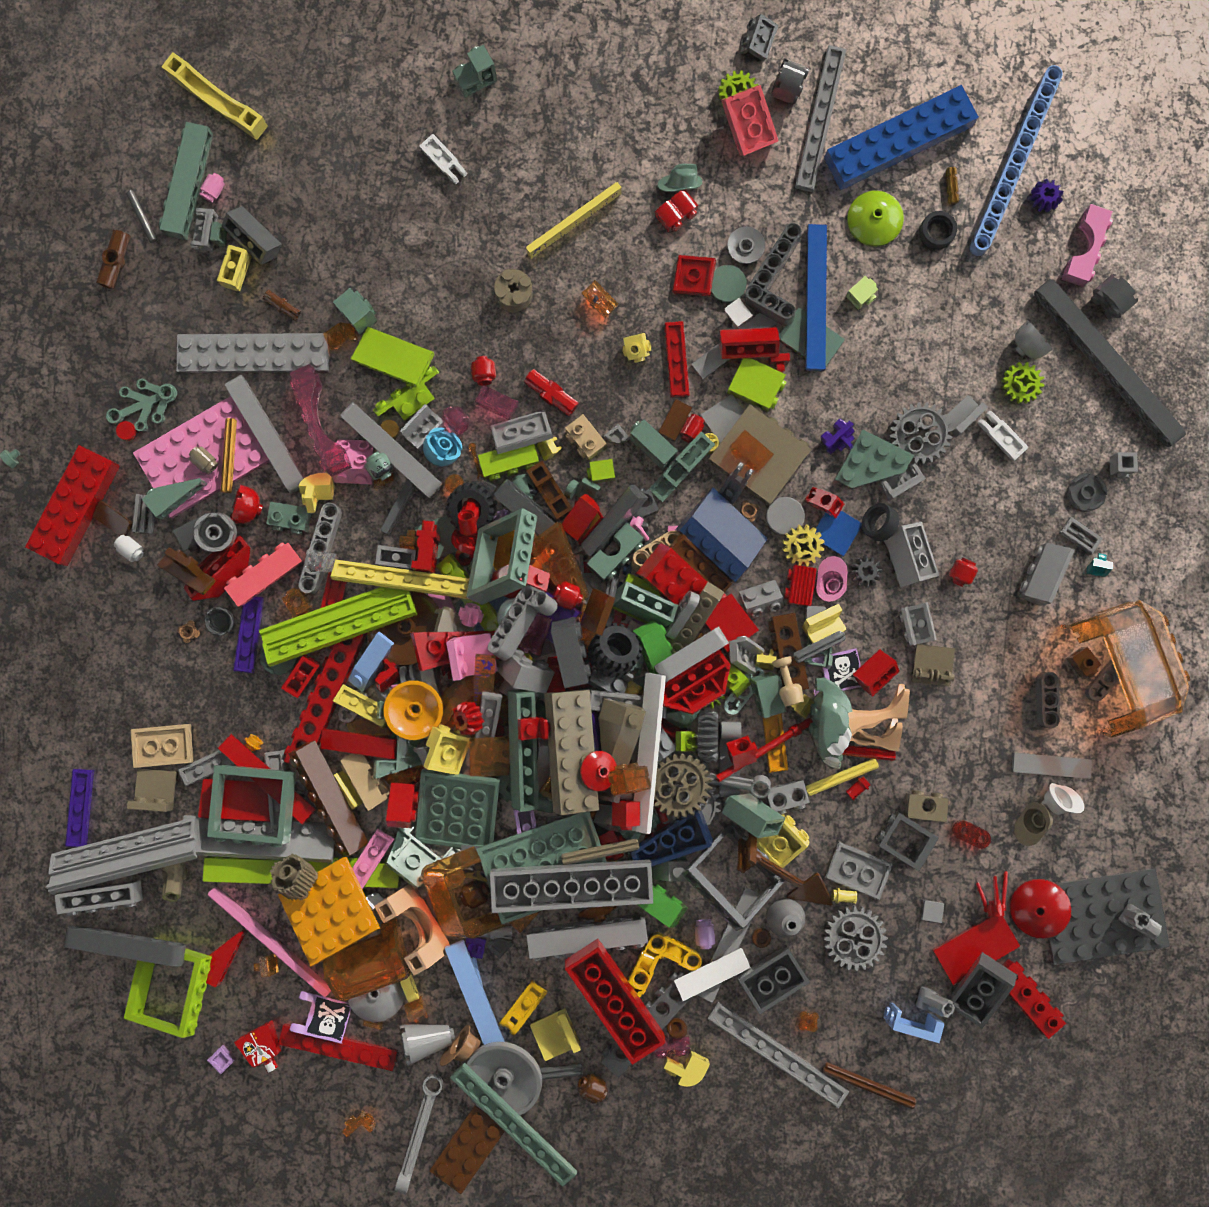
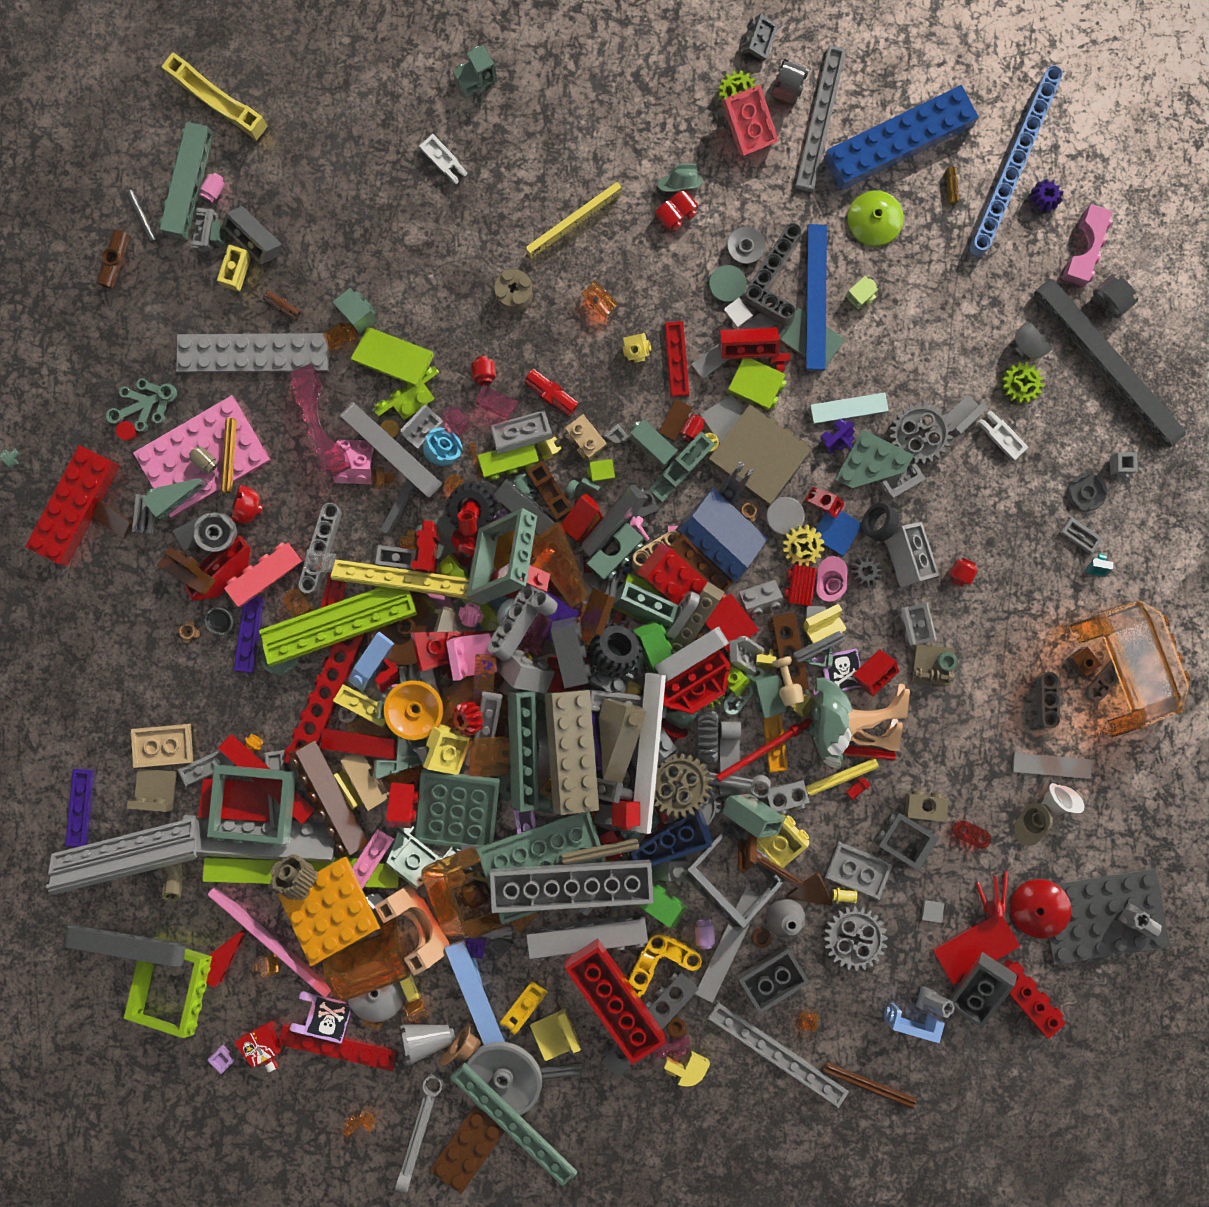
light grey brick [55,880,143,916] -> none
white brick [114,535,144,562] -> none
light grey beam [225,374,304,494] -> none
sand green brick [266,502,312,535] -> none
red brick [281,654,320,699] -> none
light yellow brick [299,473,335,513] -> none
sand green head [364,451,393,481] -> none
red bracket [518,716,550,740] -> none
red head [552,581,583,610] -> none
reddish brown dish [578,906,617,923] -> none
reddish brown head [578,1073,608,1104] -> none
red dish [580,751,617,791] -> none
clear orange brick [608,763,651,796] -> none
red tile [673,255,716,297] -> none
white sticker [674,948,751,1001] -> none
lime tile [676,731,698,751] -> none
red brick [726,735,758,769] -> none
clear orange bracket [729,430,774,473] -> none
black tyre [919,211,958,250] -> none
light grey slope [1019,543,1074,606] -> none
none -> light aqua tile [810,393,889,424]
none -> sand green tile [937,651,958,671]

